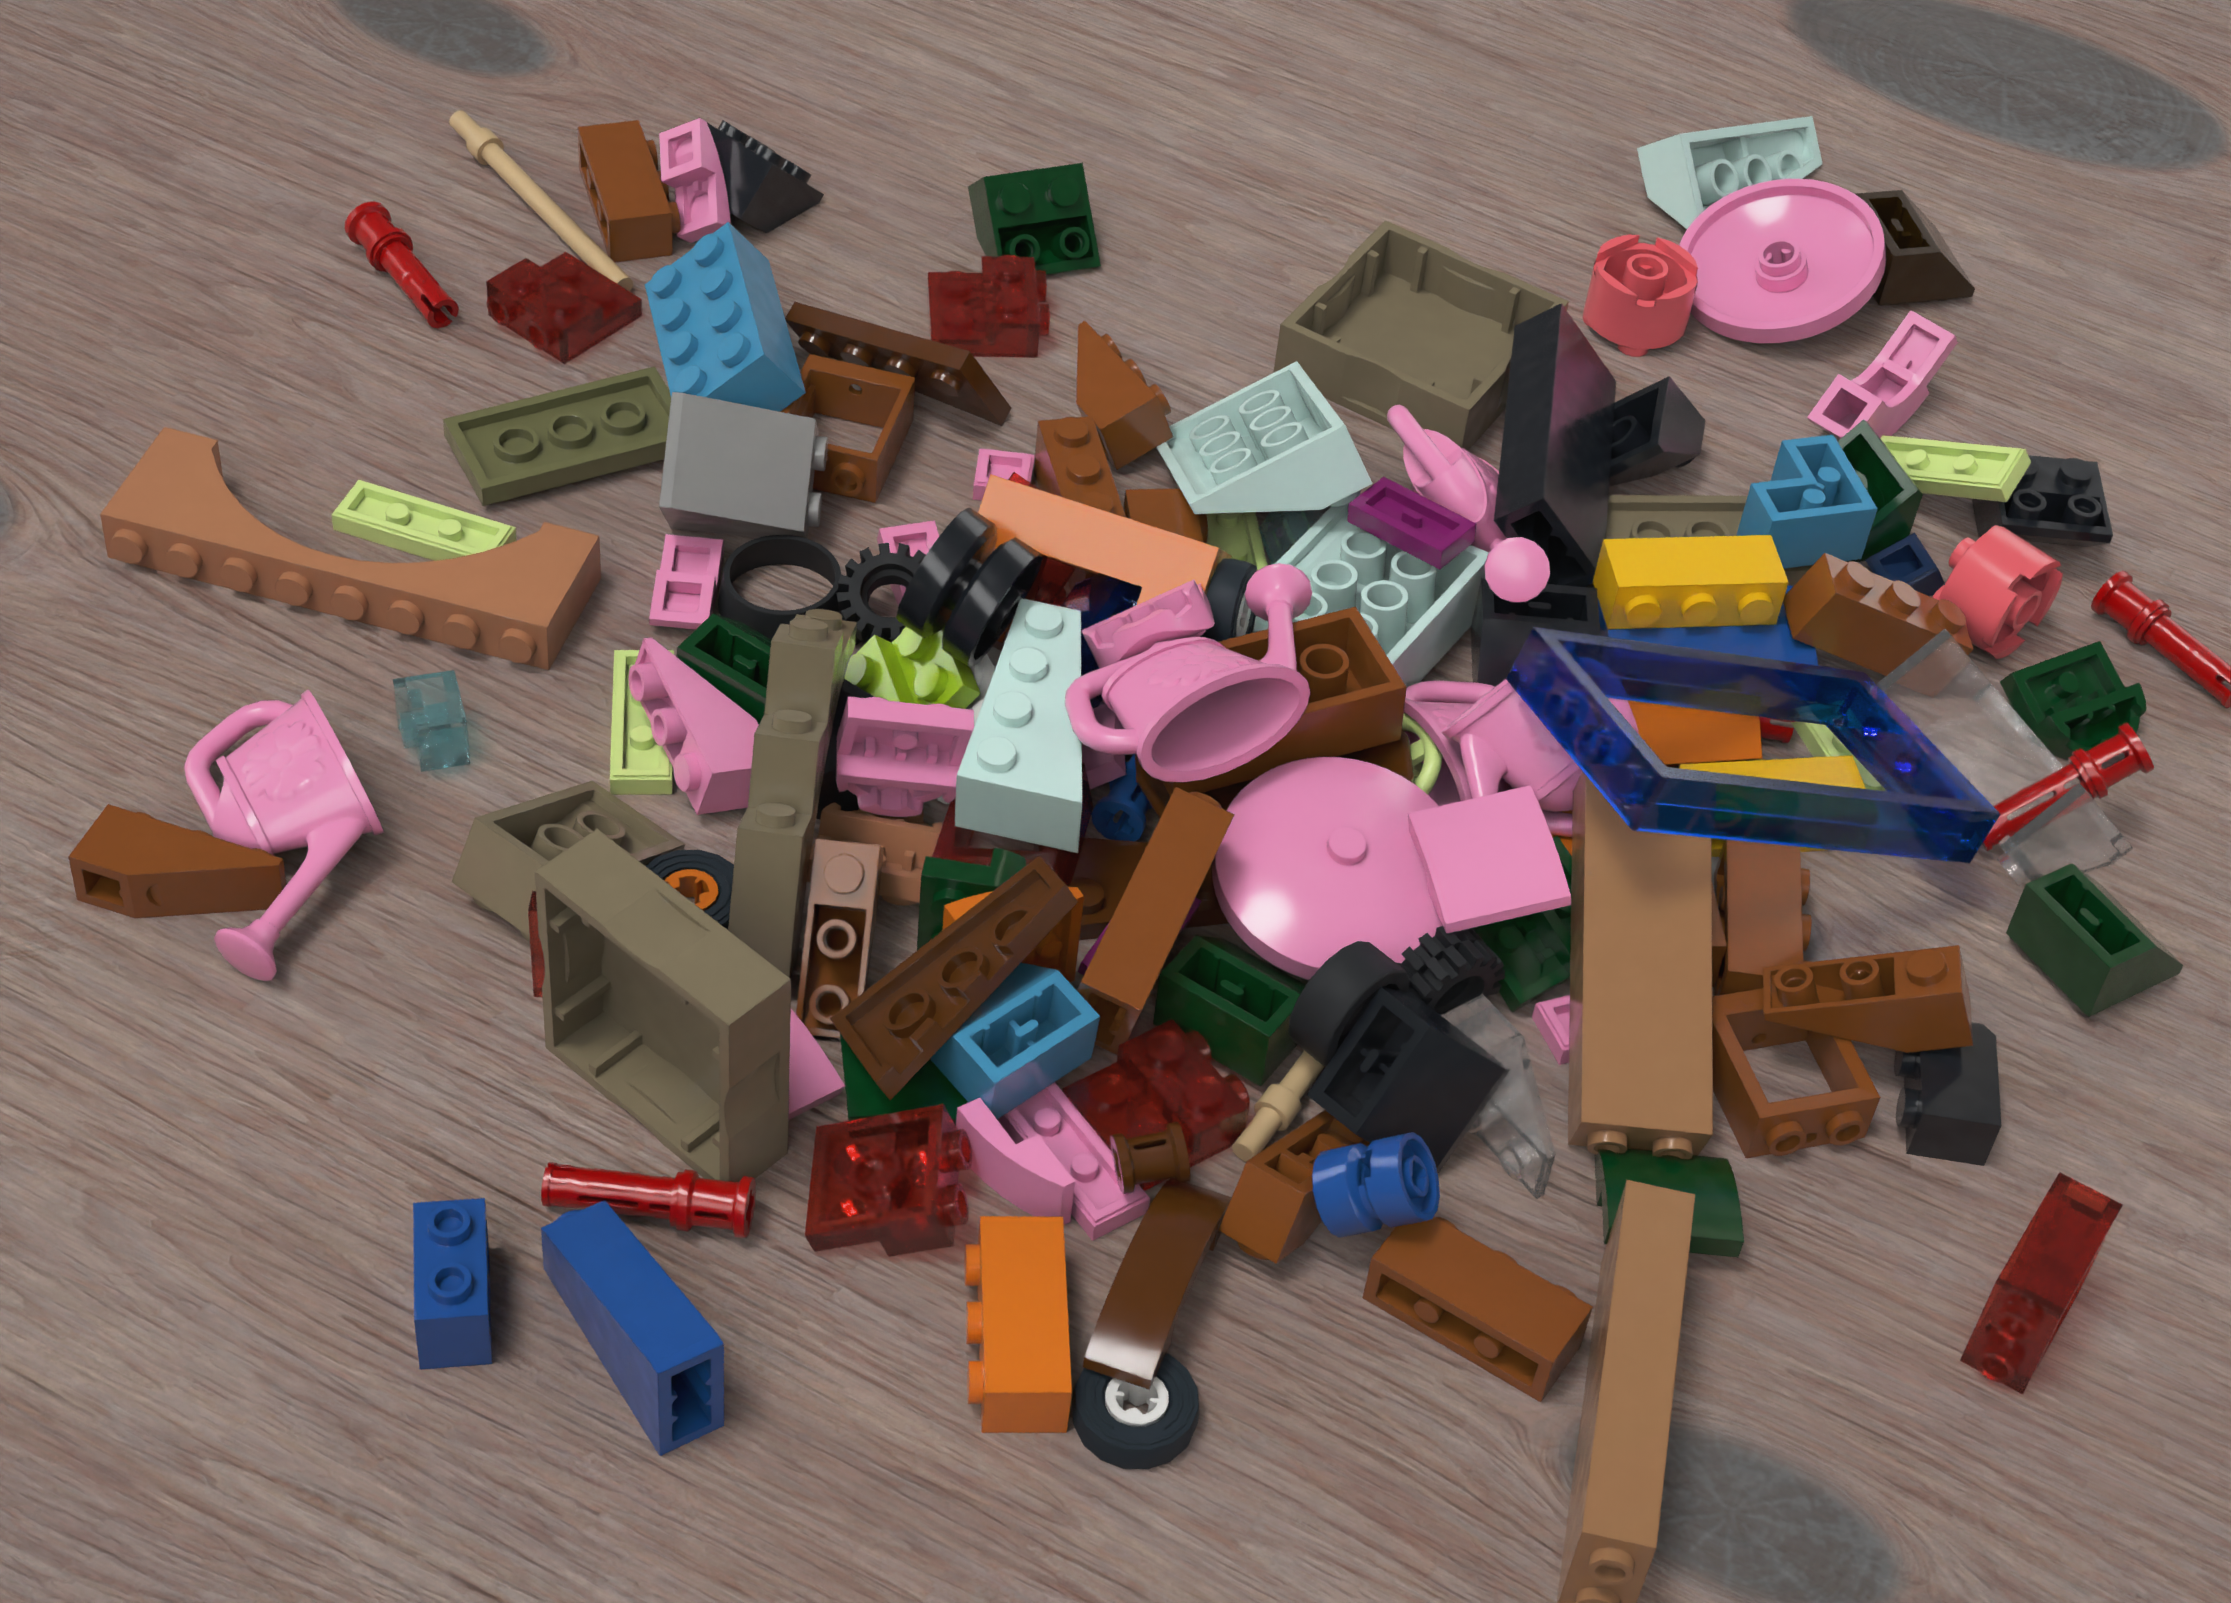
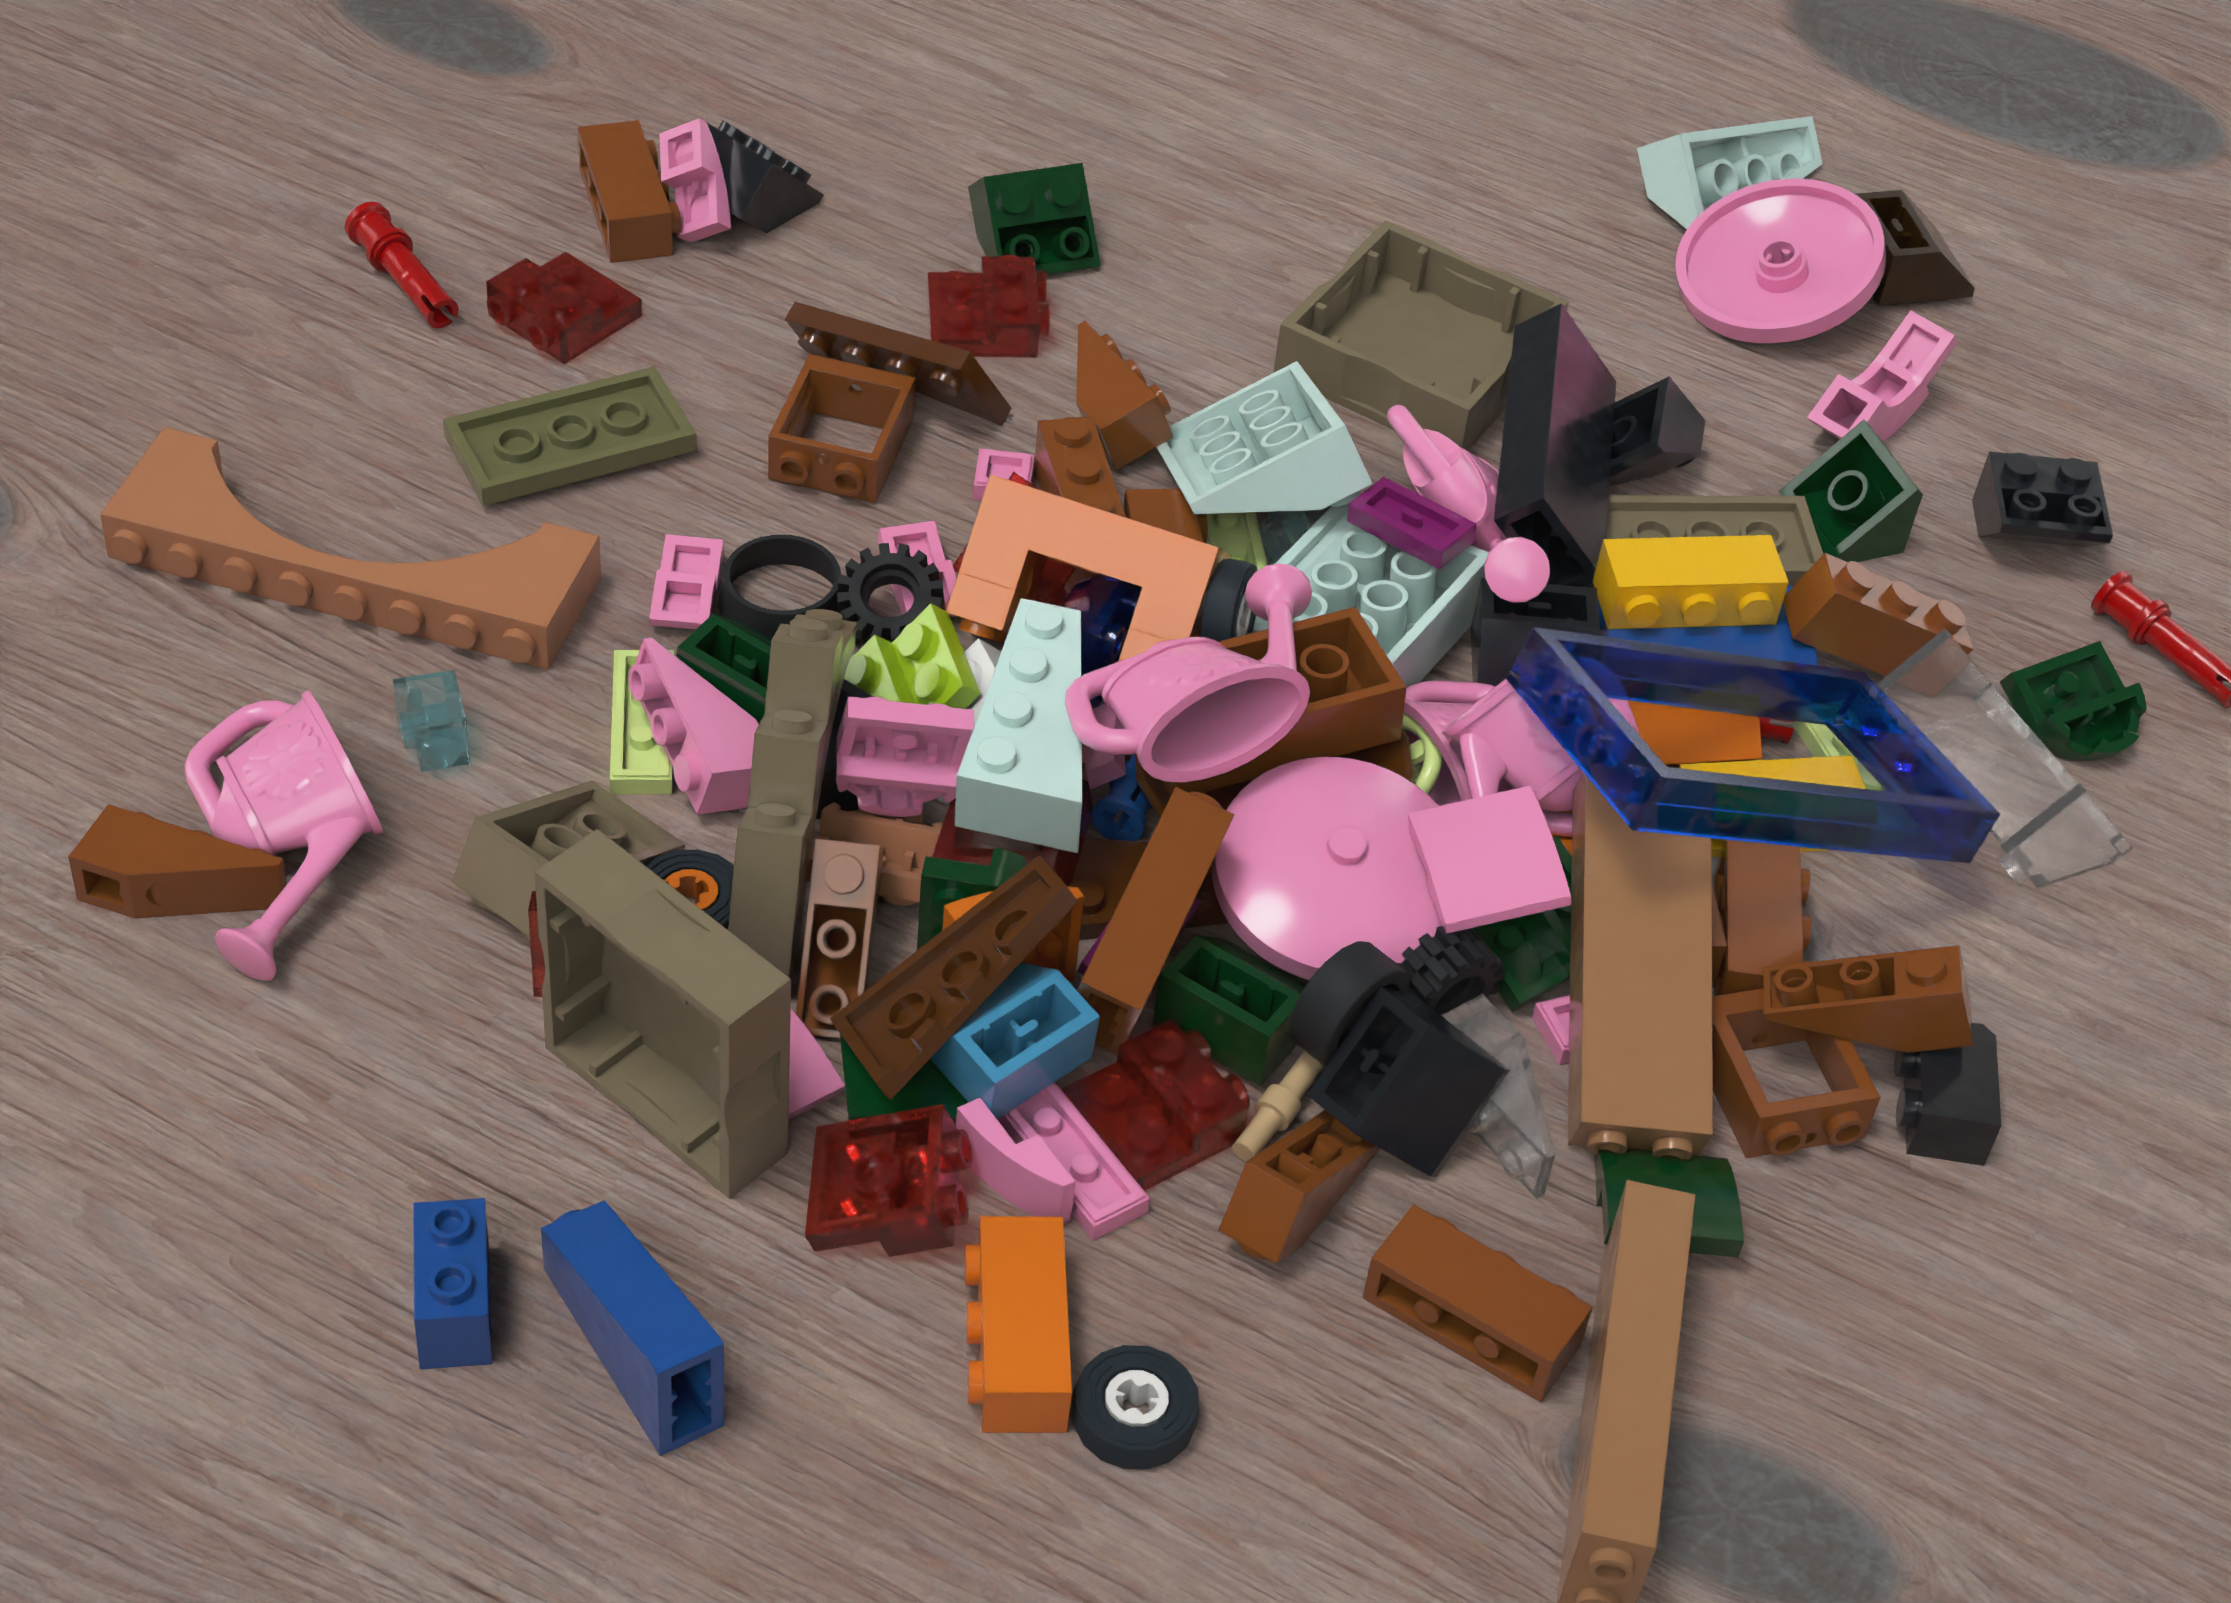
yellowish green tile [331,480,516,561] -> none
tan bar [449,110,633,296] -> none
red pin [541,1162,756,1239] -> none
dark azure brick [645,222,806,412] -> none
light grey slope [659,392,828,539] -> none
black wheel [896,508,1043,669] -> none
bright pink slope [1081,580,1215,669] -> none
reddish brown slope [1082,1178,1232,1390] -> none
reddish brown bush [1110,1122,1190,1194] -> none
blue wheel [1312,1132,1440,1238] -> none
coral brick [1582,235,1698,357] -> none
dark azure brick [1737,435,1878,569] -> none
dark blue slope [1865,533,1945,596] -> none
yellowish green tile [1880,435,2031,502] -> none
coral brick [1932,525,2063,659] -> none
clear red window [1960,1172,2123,1394] -> none
red pin [1968,722,2154,851] -> none
dark green slope [2006,863,2183,1017] -> none

